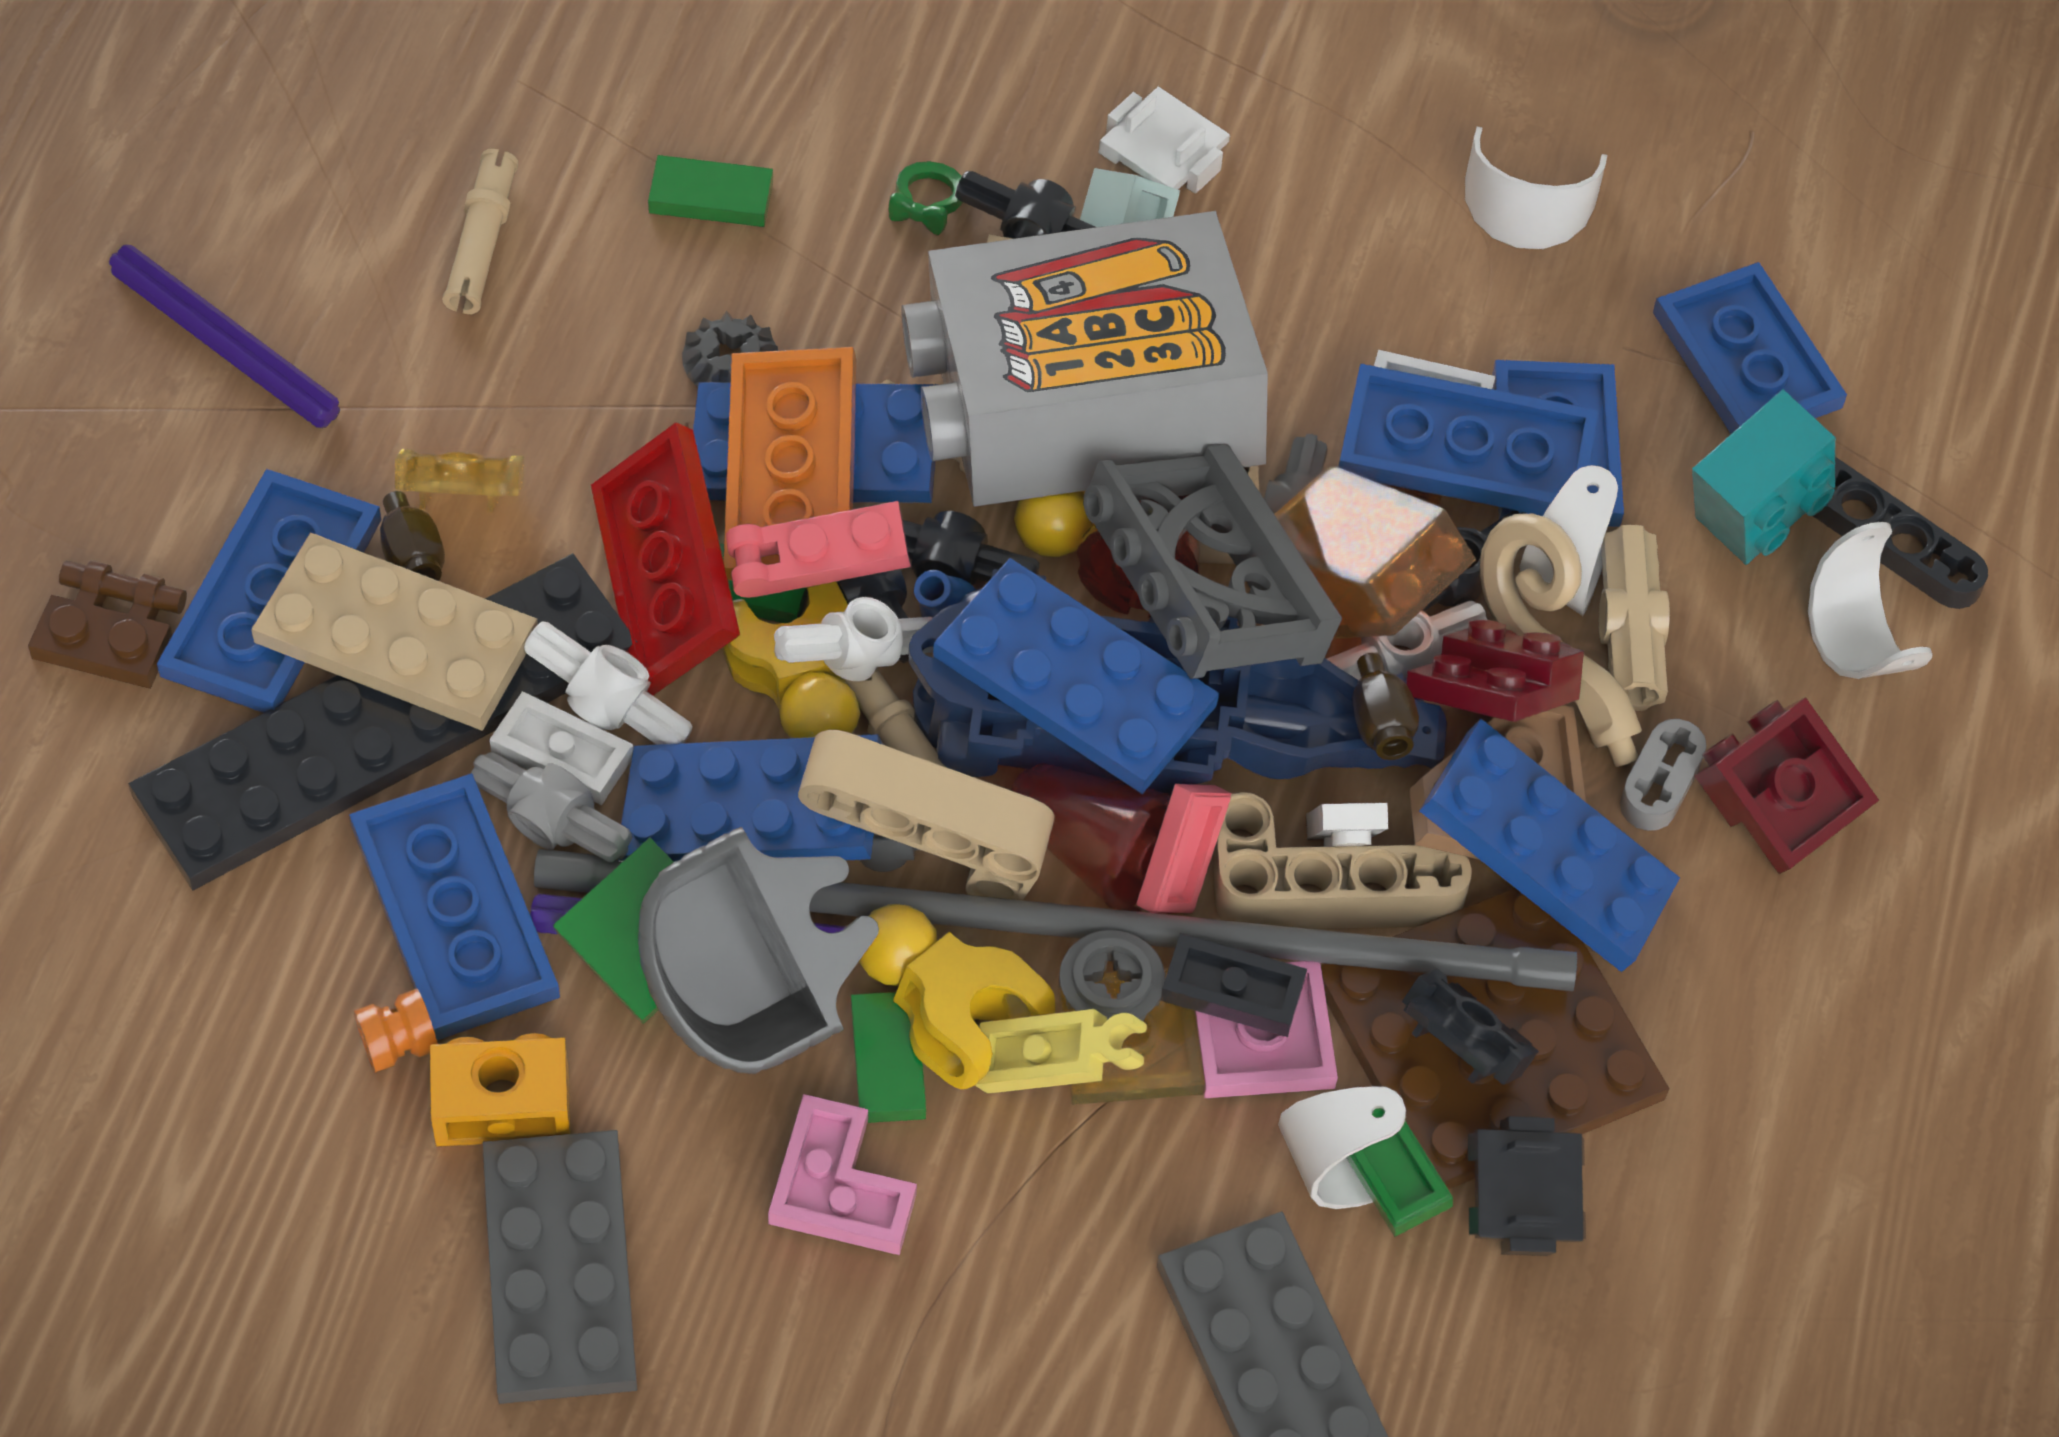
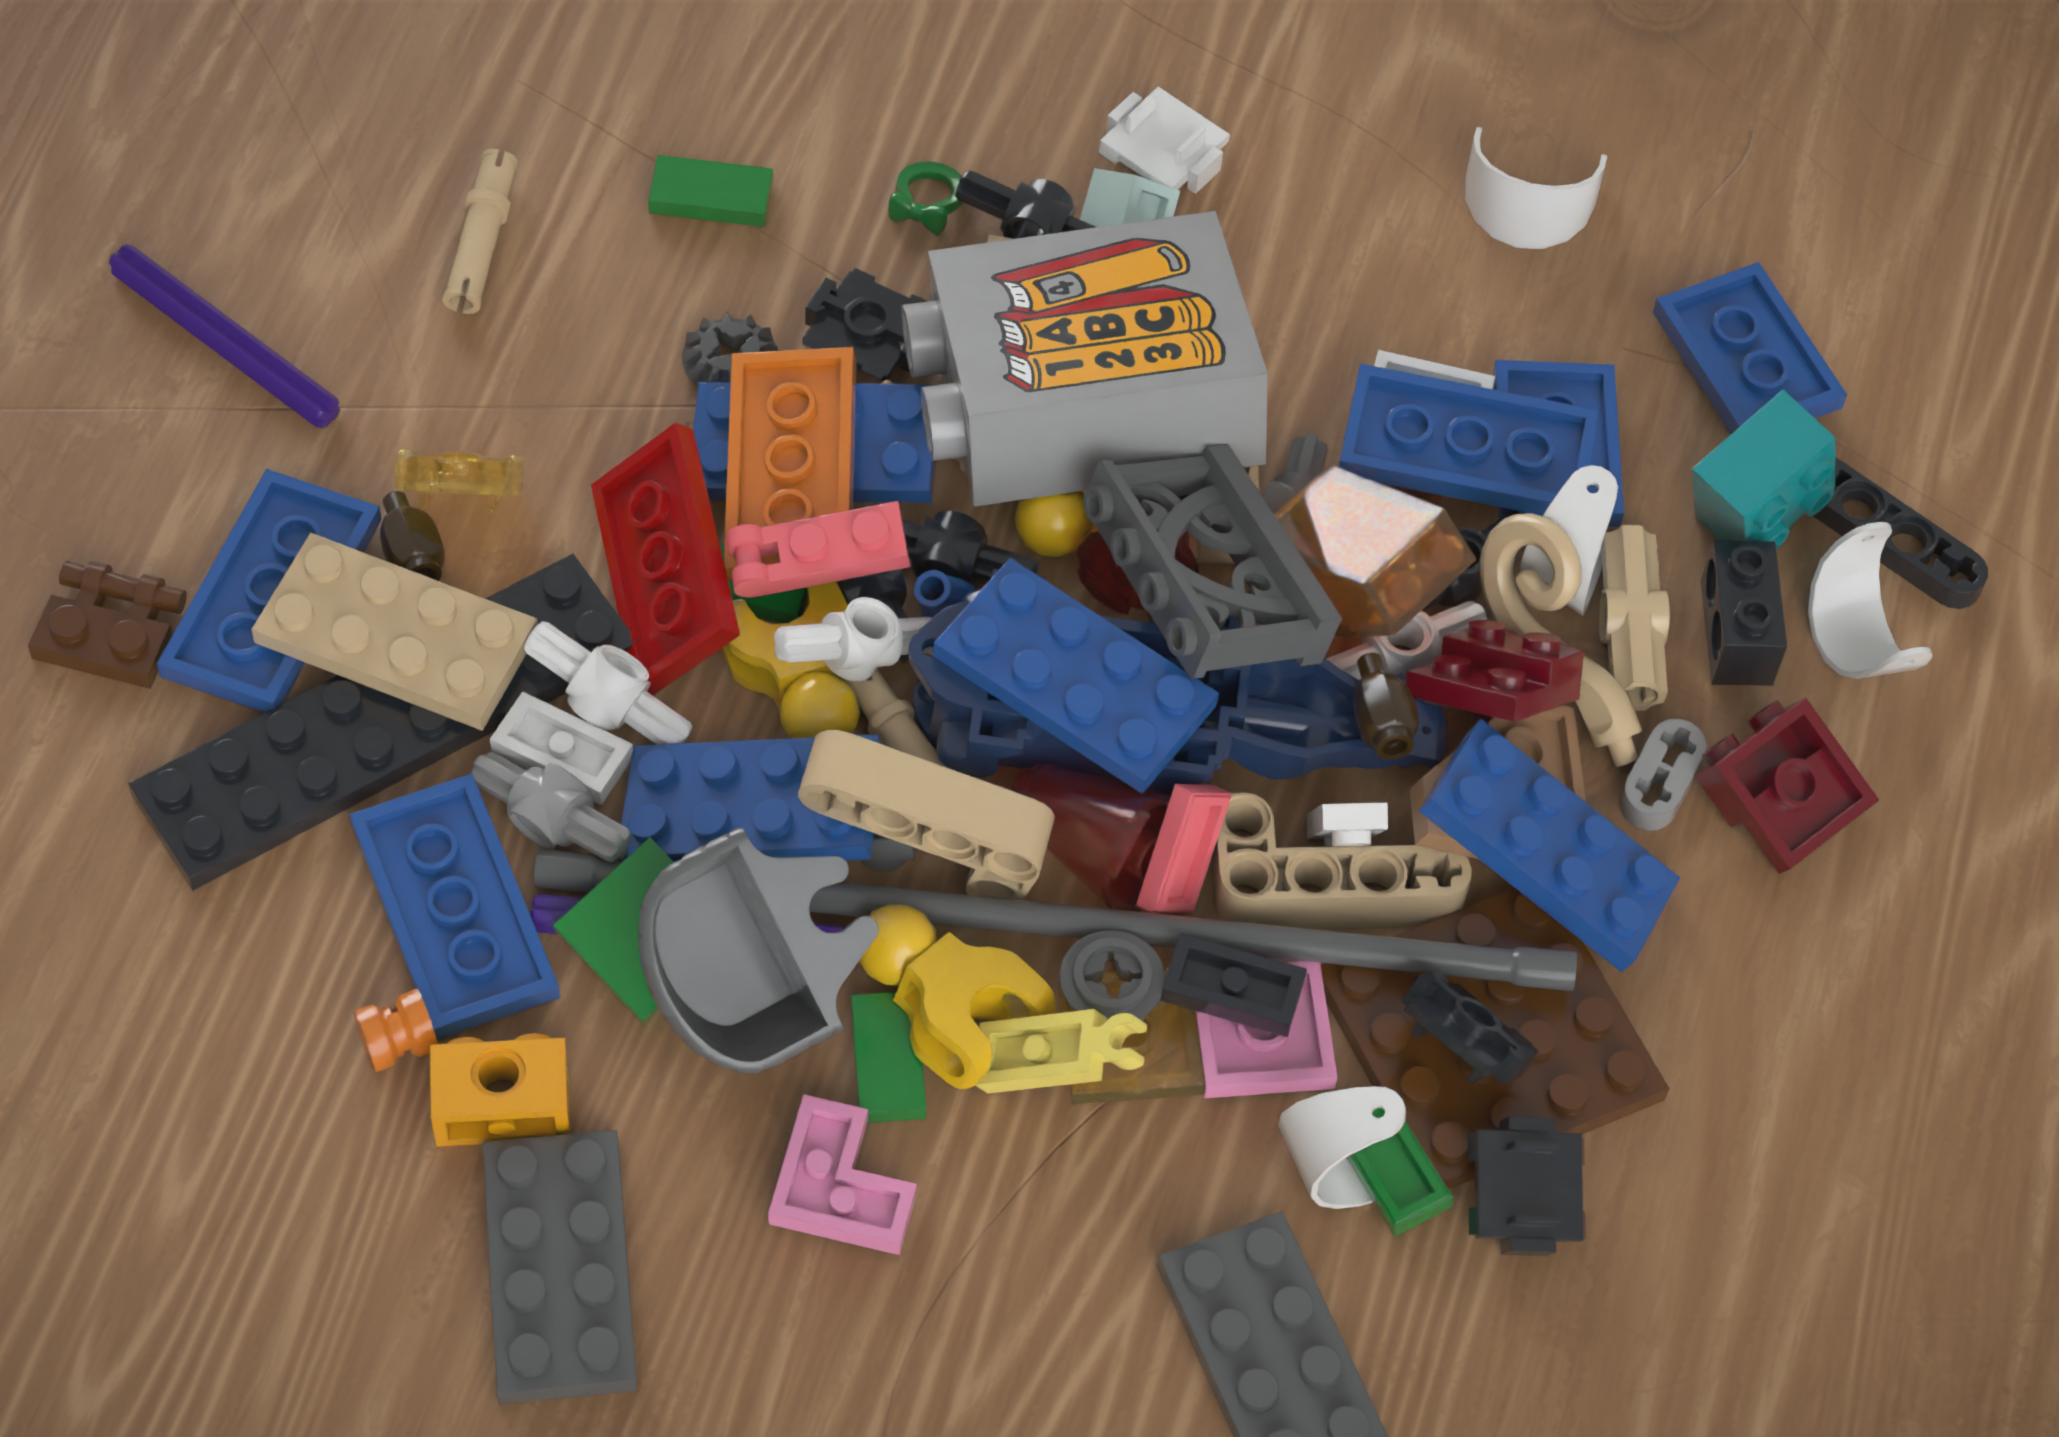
none -> black piece [802,268,927,382]
none -> black brick [1701,540,1787,686]

